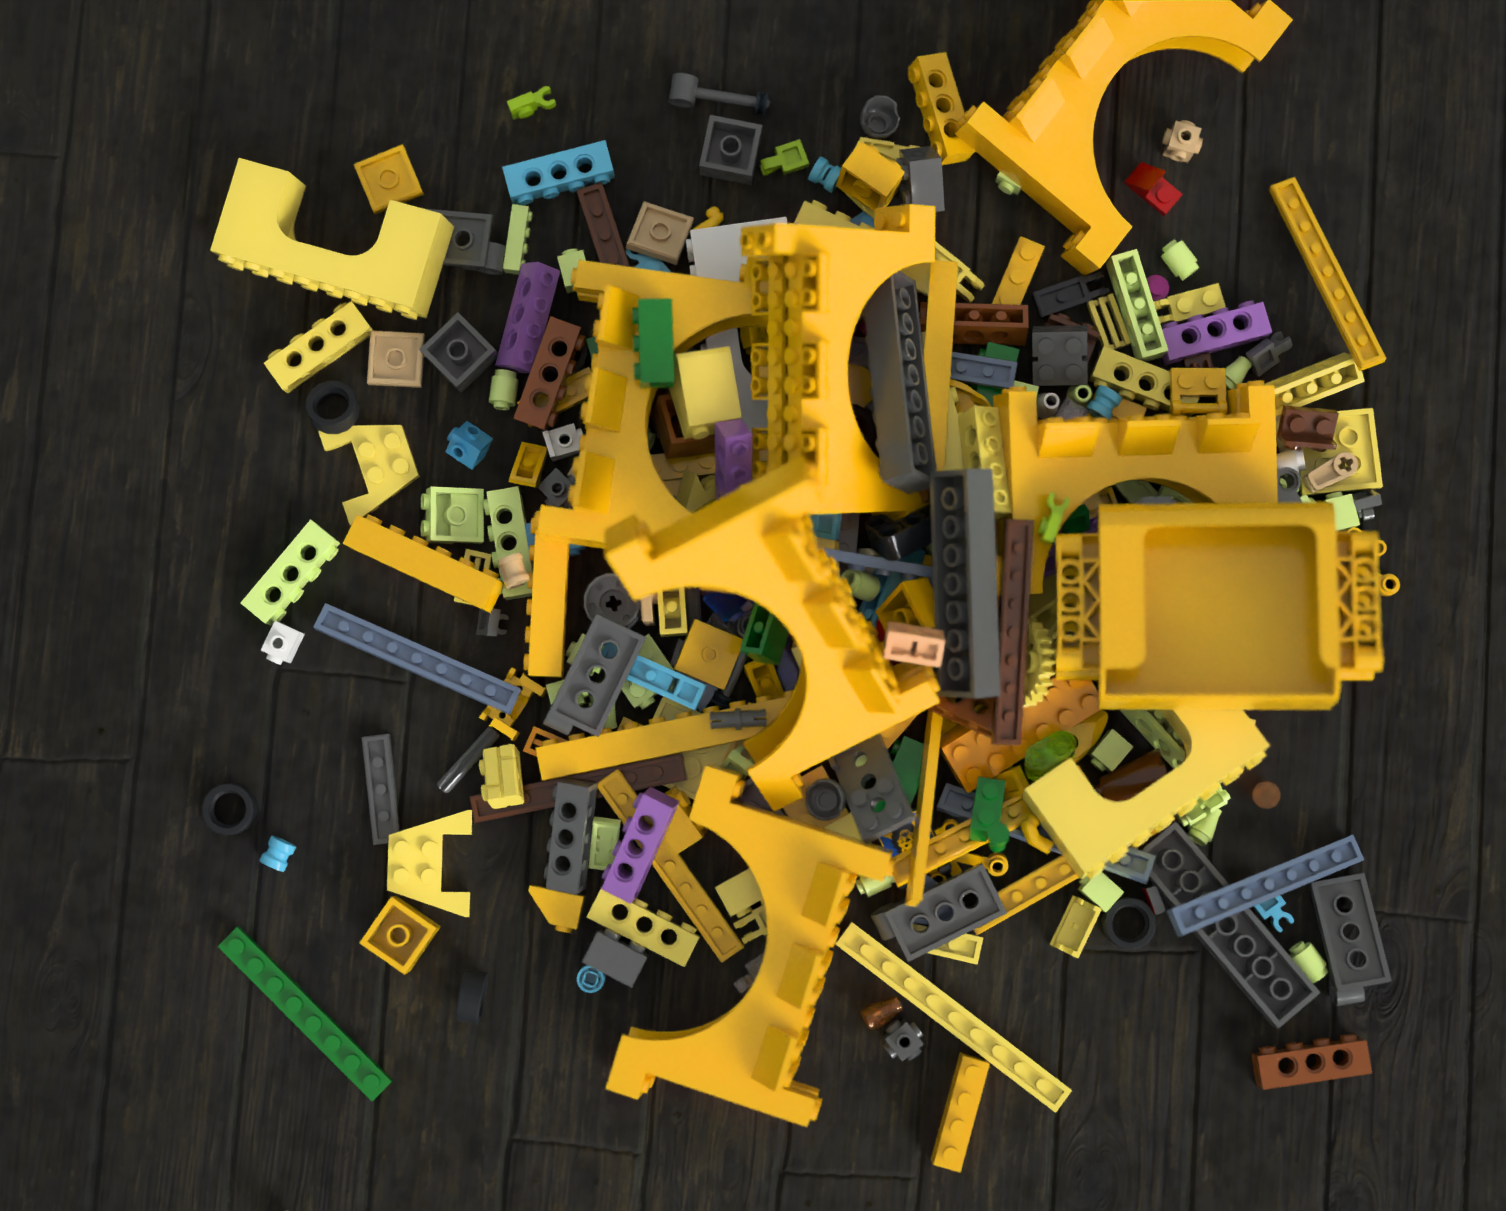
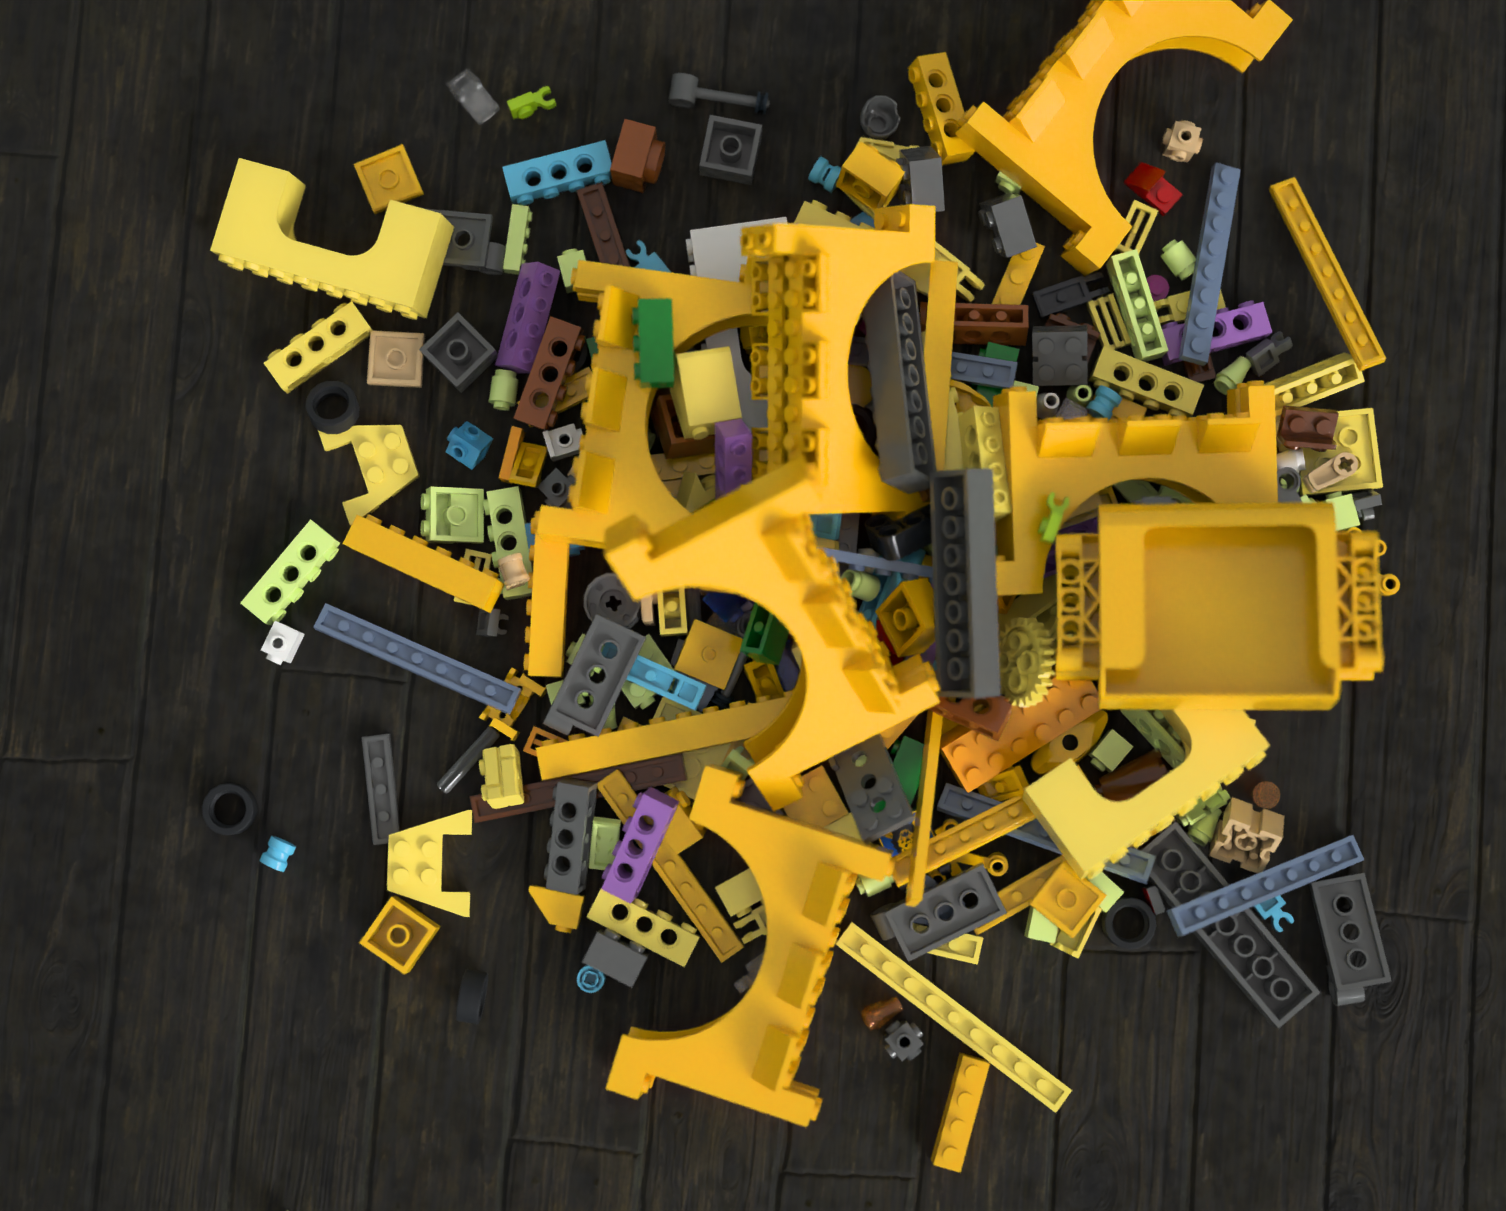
green plate [218,926,393,1101] -> none
tan plate [626,202,694,265] -> none
yellow arm [692,206,724,230] -> none
dark grey pin [710,708,767,730] -> none
lime plate [760,139,809,175] -> none
dark grey hair [805,778,847,821] -> none
light nougat brick [883,621,945,667] -> none
green hinge [970,777,1009,852] -> none
reddish brown tile [991,519,1034,745] -> none
yellow arm [1021,815,1054,854] -> none
clear neon green brick [1024,731,1076,781] -> none
green tile [1061,504,1090,534] -> none
yellow plate [1170,368,1227,416] -> none
dark orange brick [1251,1034,1372,1090] -> none
yellowish green brick [1289,941,1329,983] -> none
none -> clear slope [446,68,500,126]
none -> light orange tile [499,426,525,484]
none -> dark orange piece [610,119,666,193]
none -> dark grey brick [978,193,1037,258]
none -> yellowish green brick [1024,906,1058,943]
none -> yellow plate [1028,860,1107,939]
none -> light yellow tile [1114,200,1158,254]
none -> sand blue plate [1179,162,1240,366]
none -> tan brick [1209,797,1284,873]

